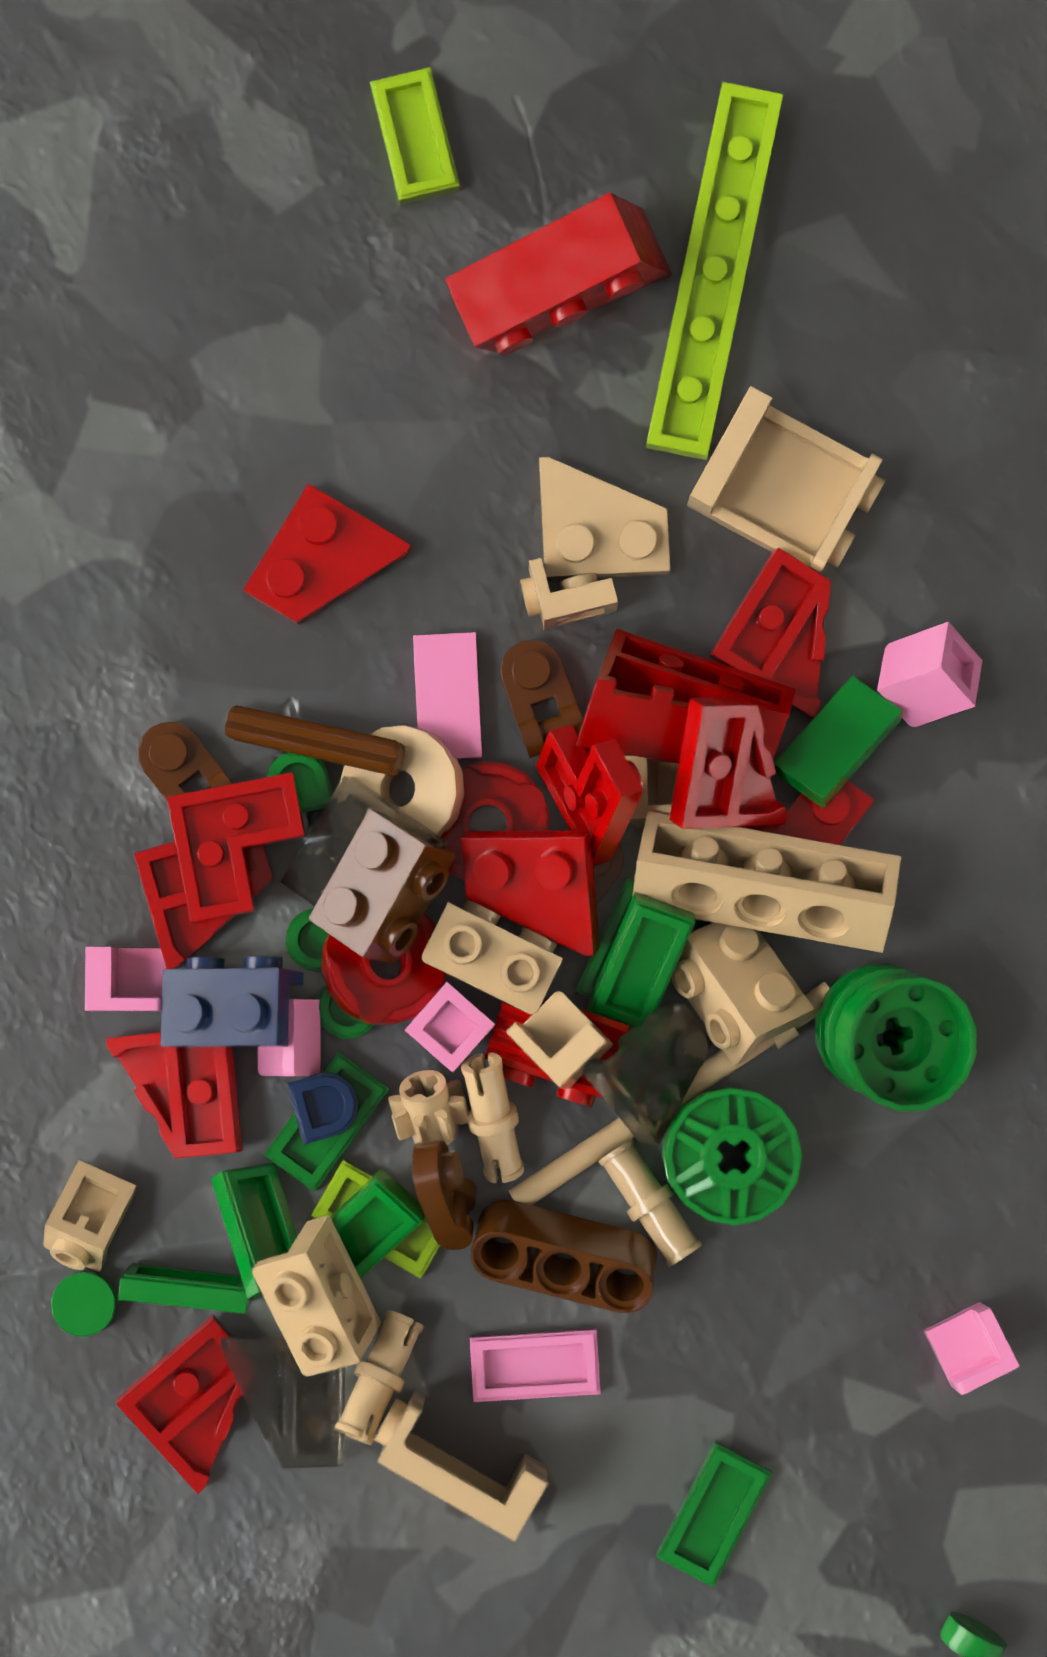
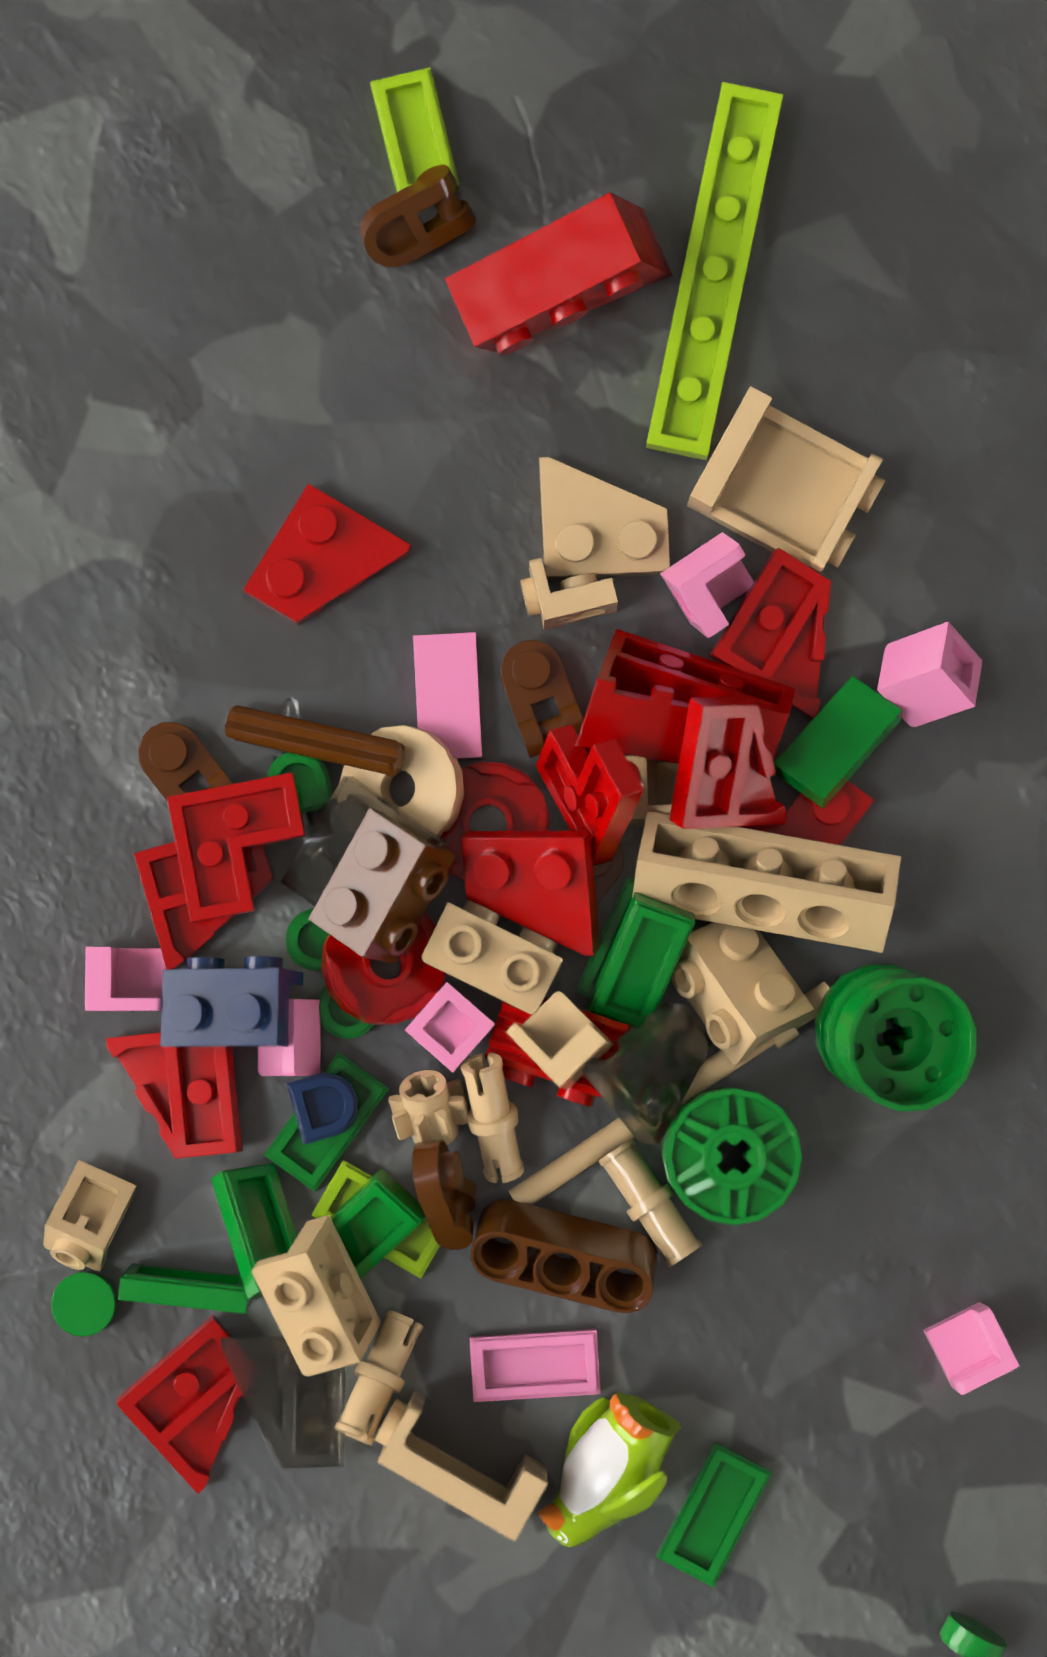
none -> reddish brown plate [360,164,476,267]
none -> animal [538,1393,682,1547]
none -> bright pink panel [660,532,753,639]

